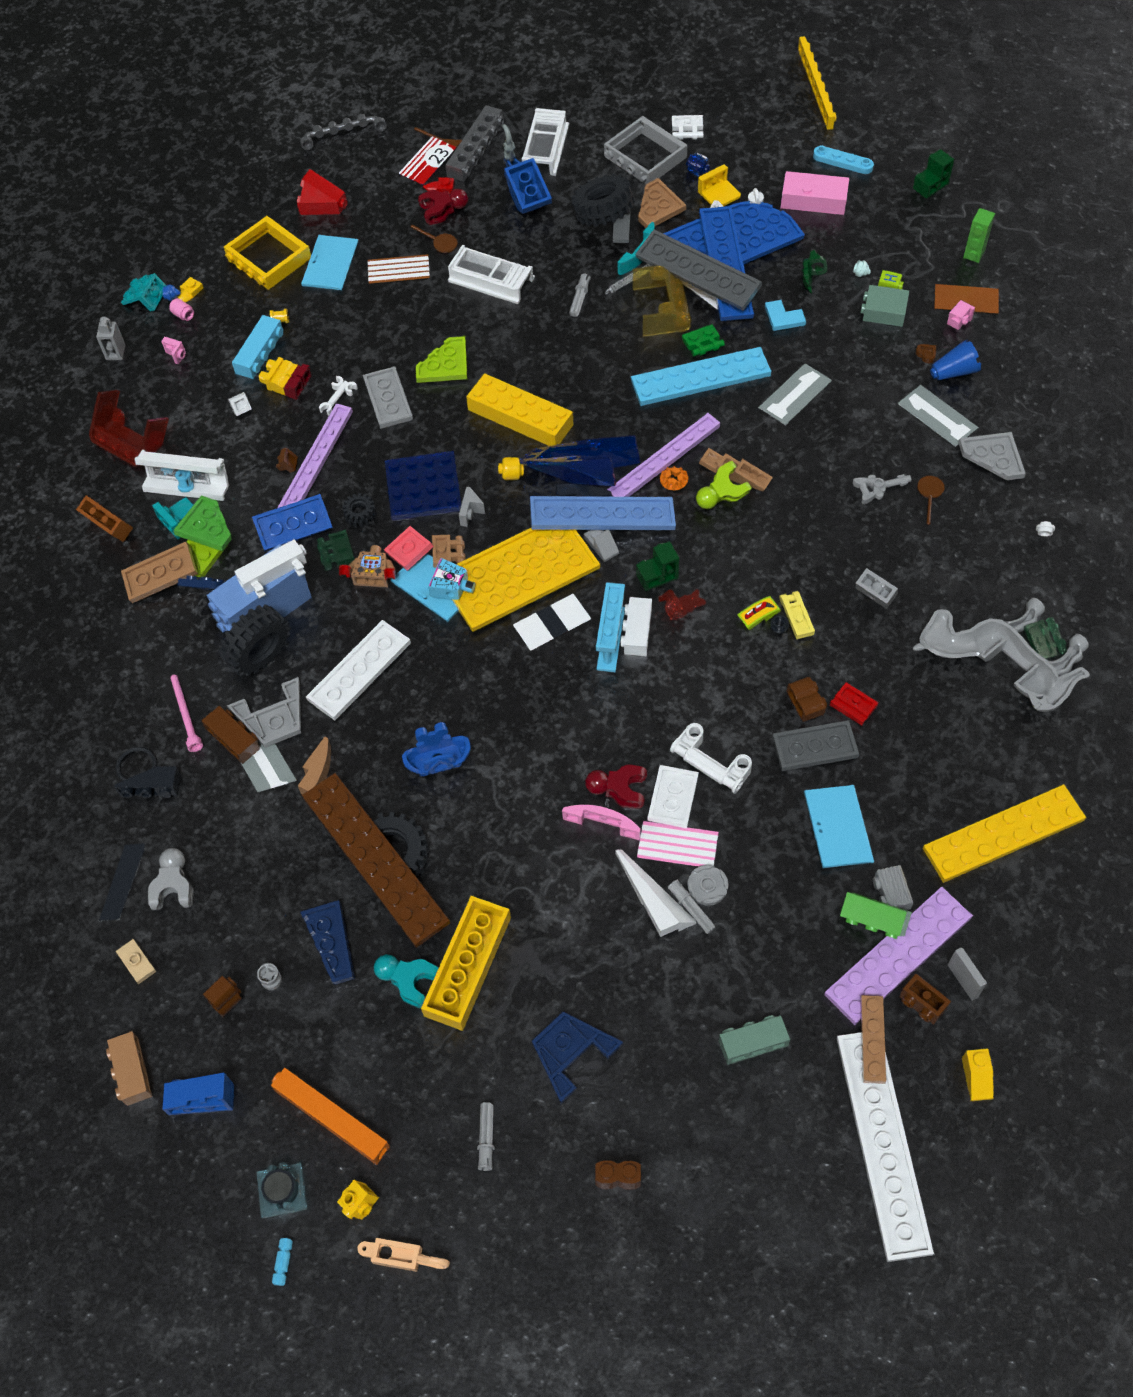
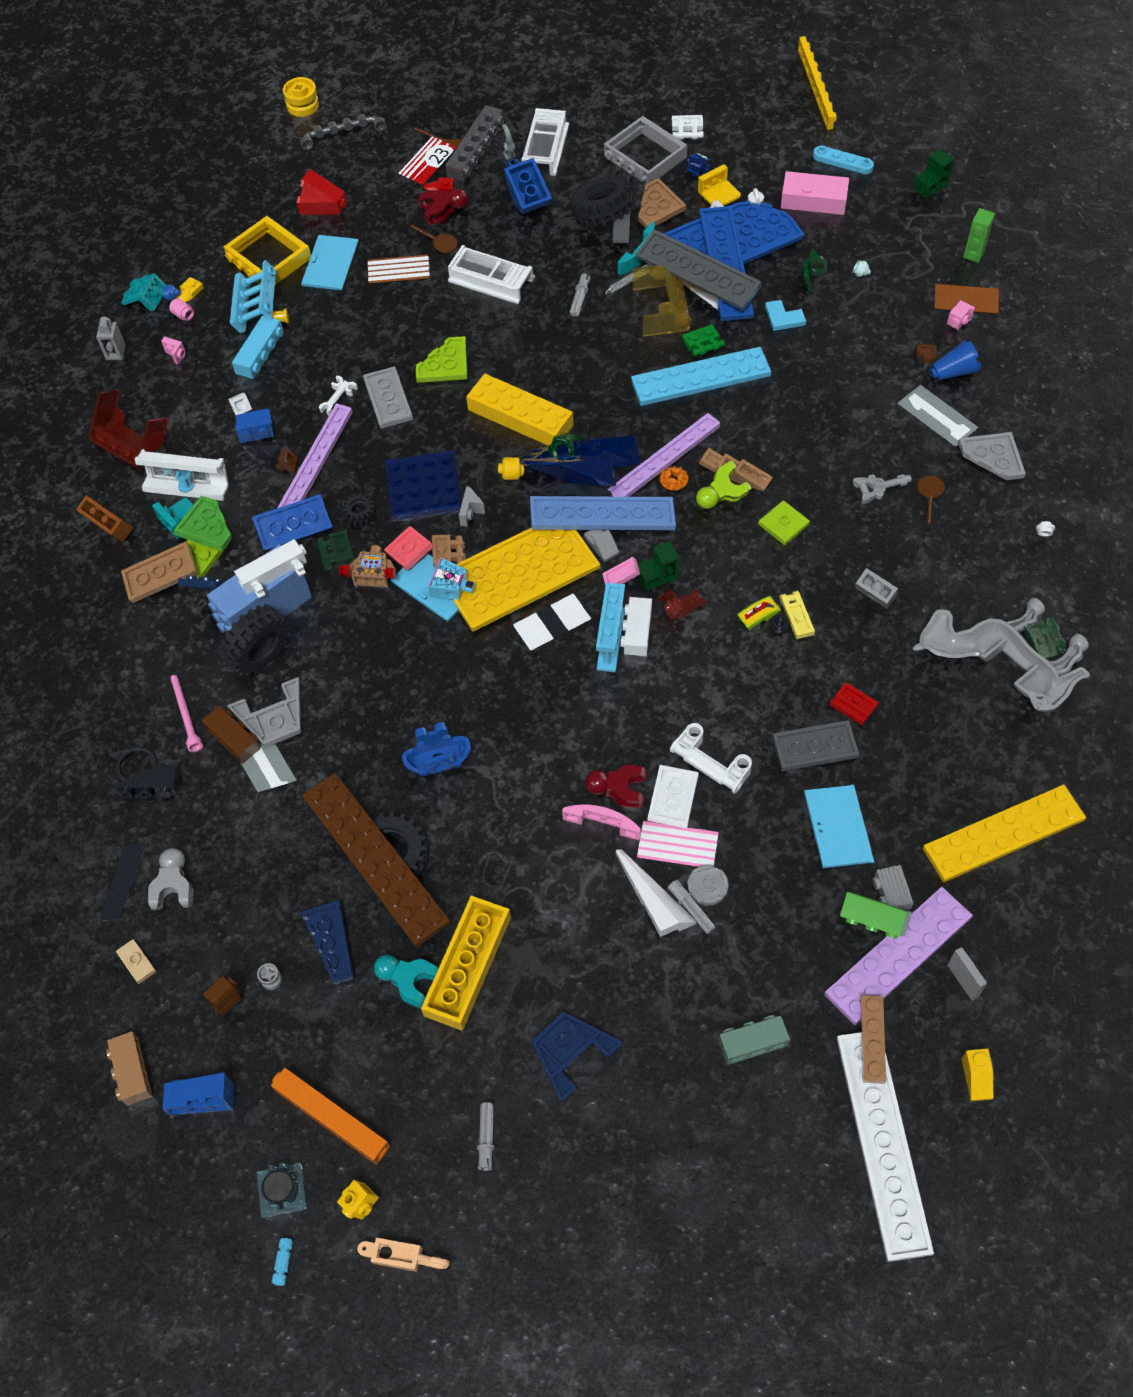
hips [259,357,312,400] -> none
medium nougat slope [298,737,331,795] -> none
white plate [306,620,411,721] -> none
reddish brown brick [595,1161,641,1190] -> none
light grey sticker [758,364,832,425] -> none
reddish brown brick [786,677,827,722] -> none
sand green brick [861,285,909,327] -> none
lime brick [878,270,904,289] -> none
reddish brown brick [899,974,951,1025] -> none
none -> medium azure fence [230,260,276,333]
none -> blue bracket [235,409,274,443]
none -> yellow wheel [283,77,319,117]
none -> dark green hair [546,433,581,461]
none -> bright pink tile [602,557,640,585]
none -> lime plate [758,500,810,545]

